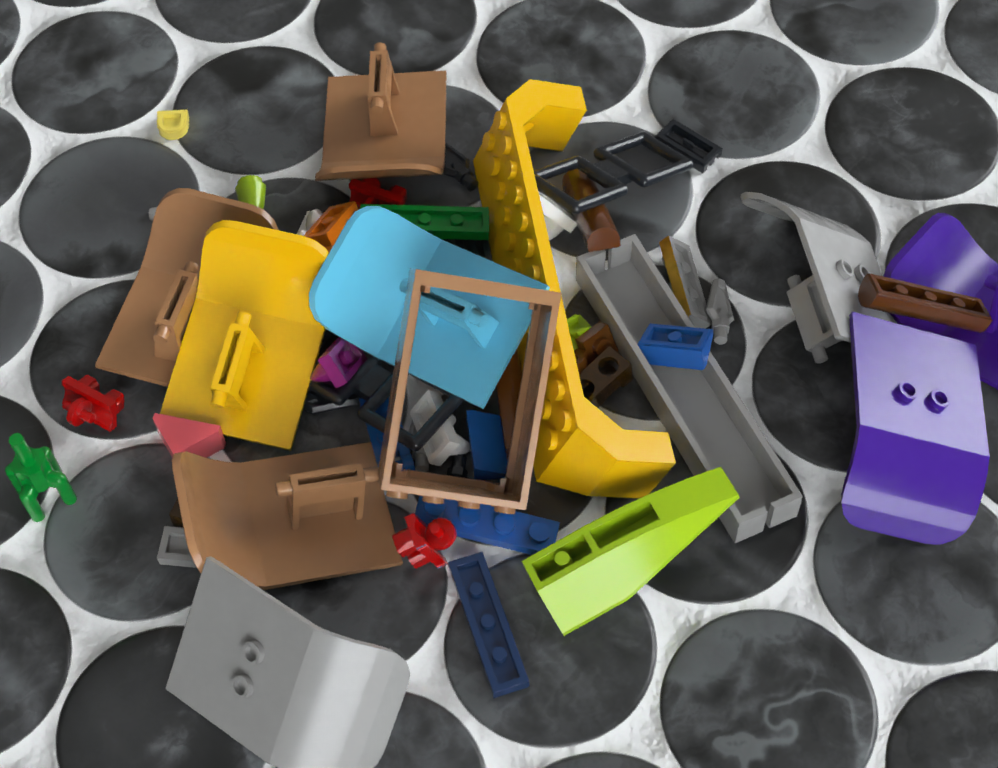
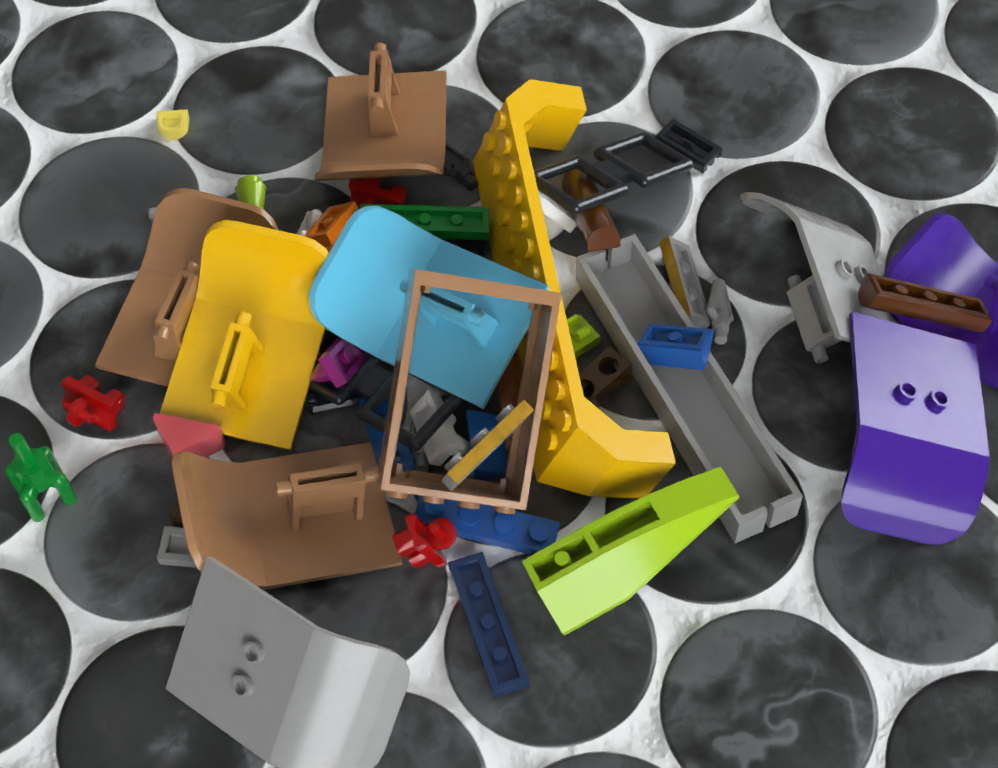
reddish brown plate [574,321,618,375] -> none
none -> pearl gold plate [441,400,534,492]

